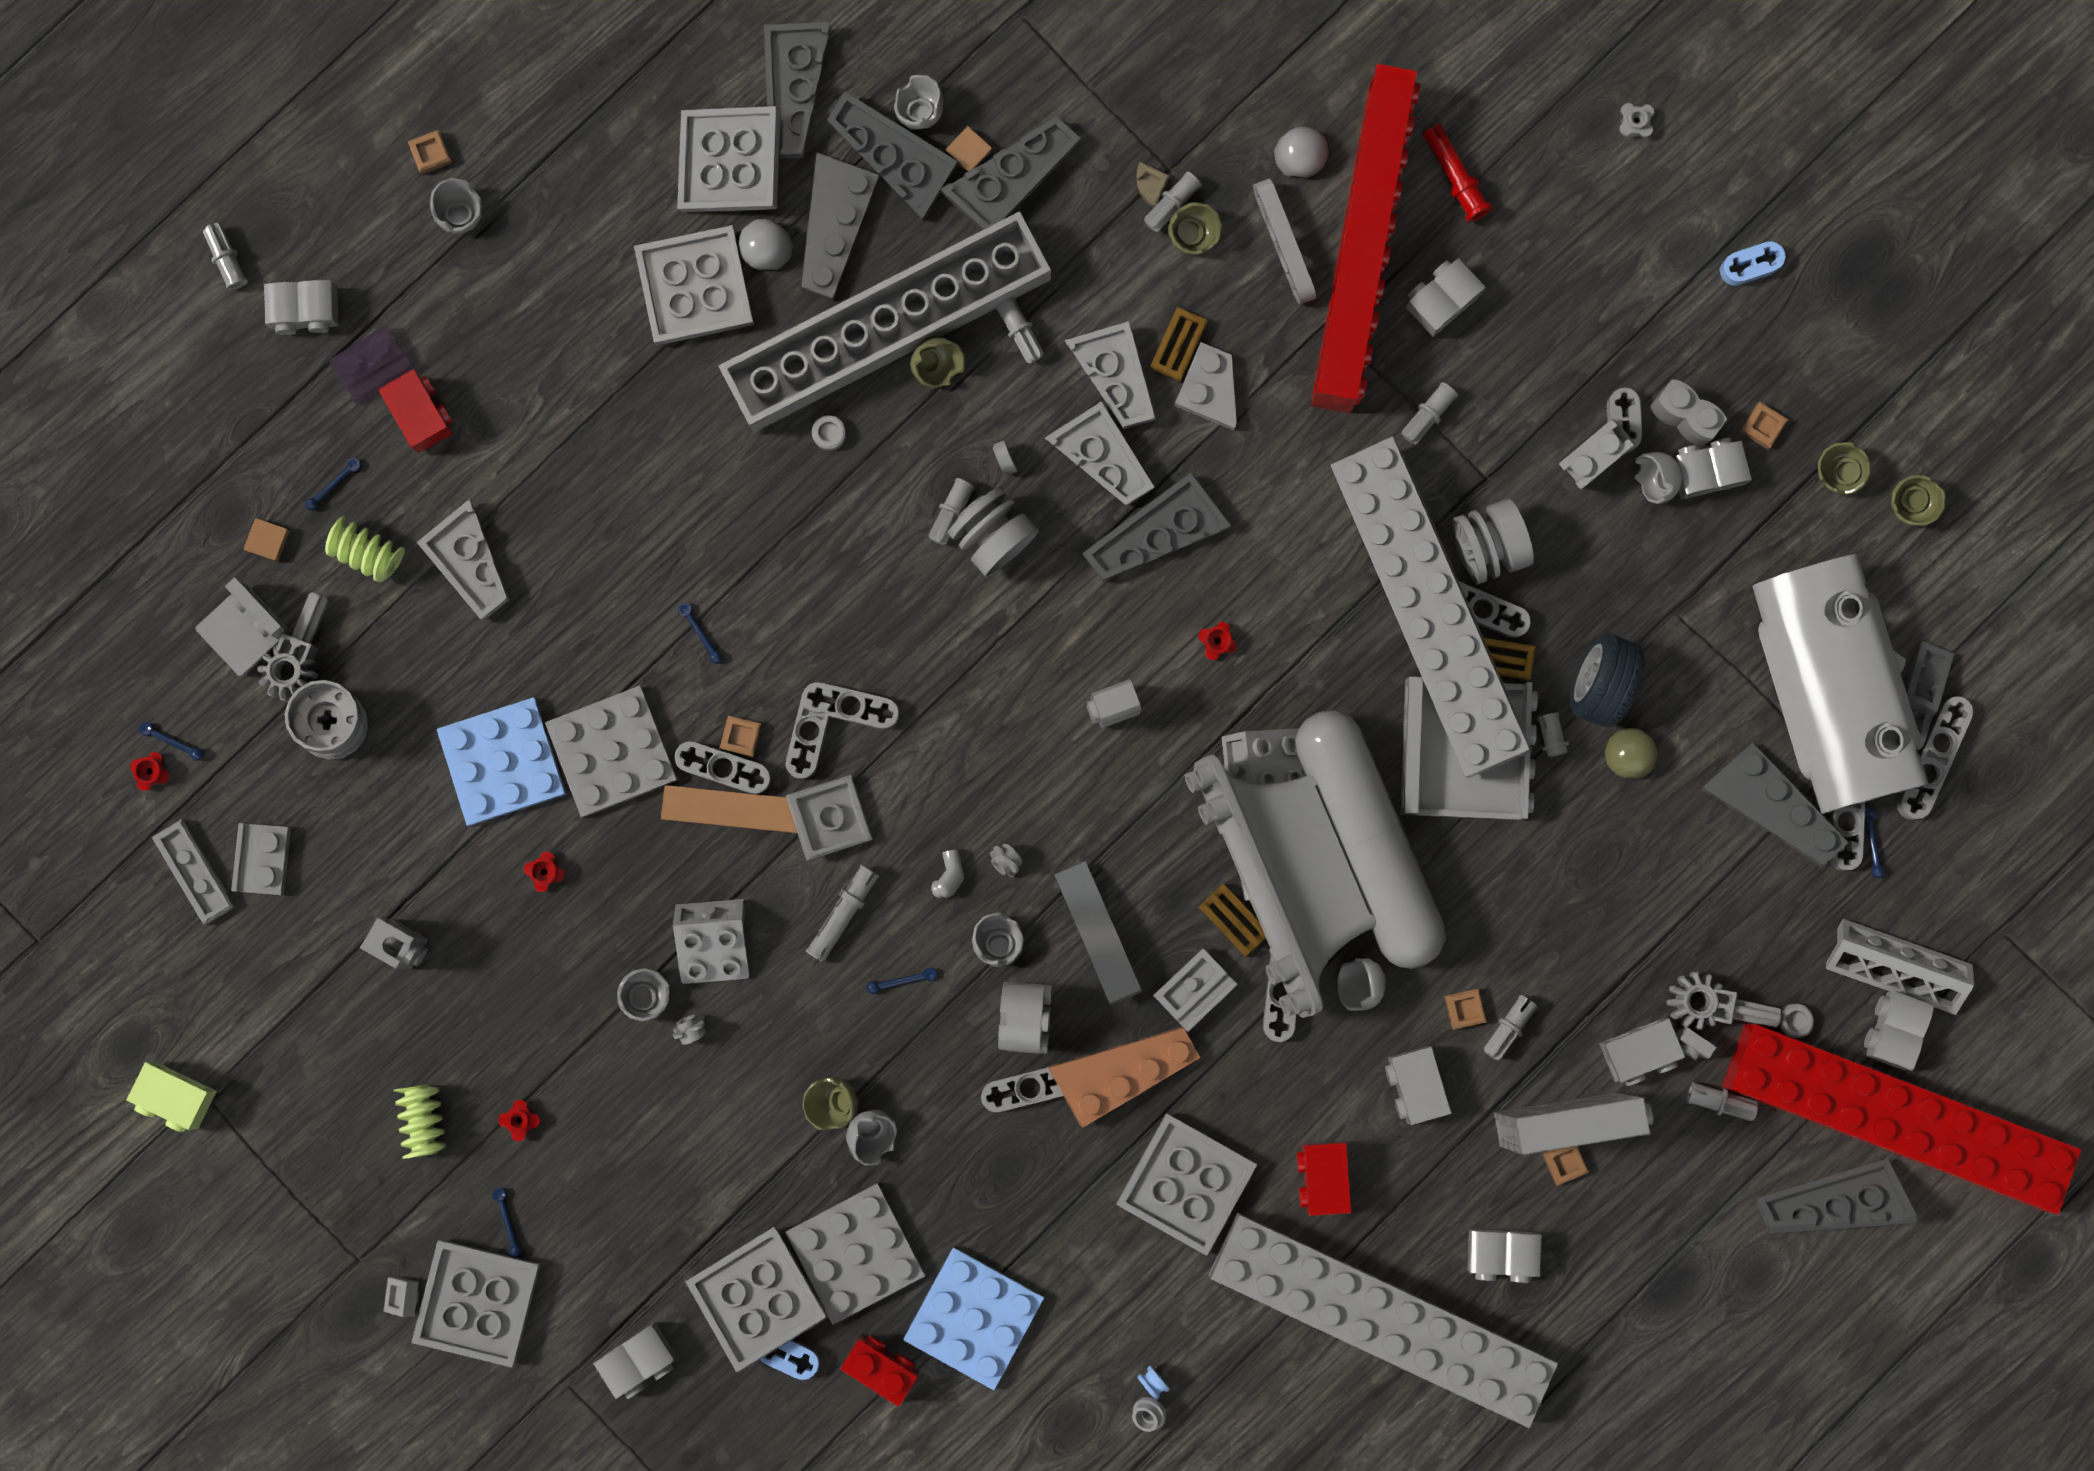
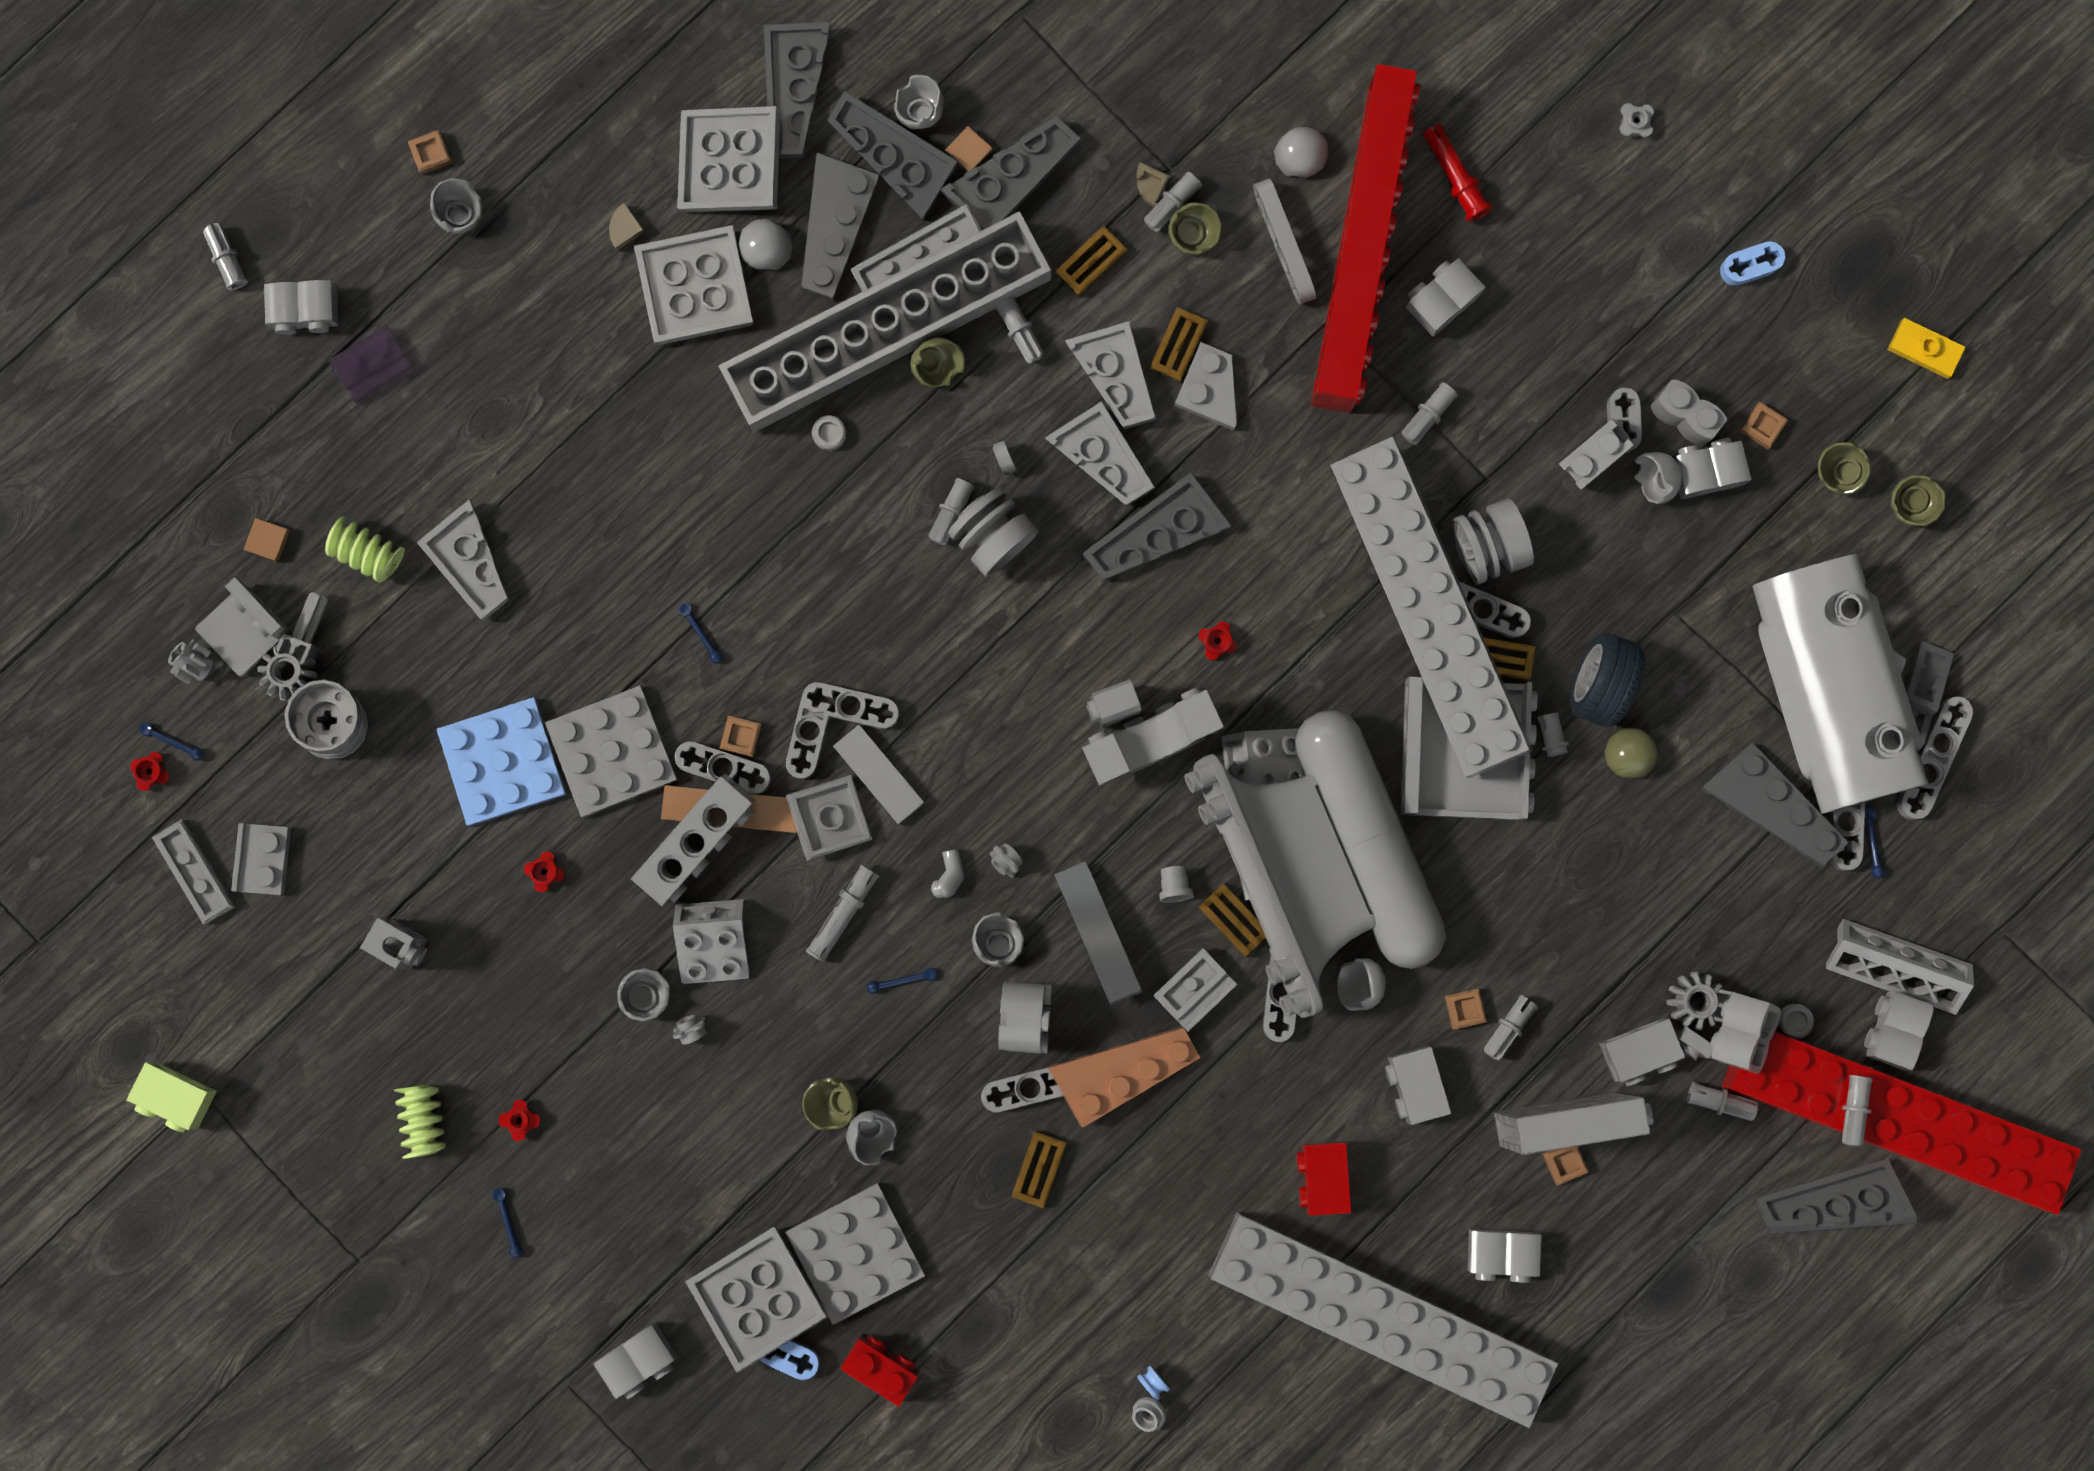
dark blue hinge [305,458,361,511] -> none
red brick [378,369,454,454] -> none
light grey plate [384,1277,419,1317] -> none
light grey plate [412,1239,541,1368] -> none
light blue plate [903,1246,1044,1390] -> none
light grey plate [1116,1113,1257,1256] -> none
none -> light grey gear [168,640,213,684]
none -> dark tan tile [609,203,644,251]
none -> light grey brick [631,773,755,906]
none -> light grey tile [833,725,924,825]
none -> light grey tile [851,204,982,292]
none -> pearl gold tile [1011,1131,1067,1209]
none -> pearl gold tile [1056,226,1127,297]
none -> light grey brick [1082,686,1224,785]
none -> light grey piece [1159,866,1194,903]
none -> light grey brick [1710,992,1780,1074]
none -> light grey axle [1842,1075,1873,1146]
none -> yellow plate [1887,318,1965,379]

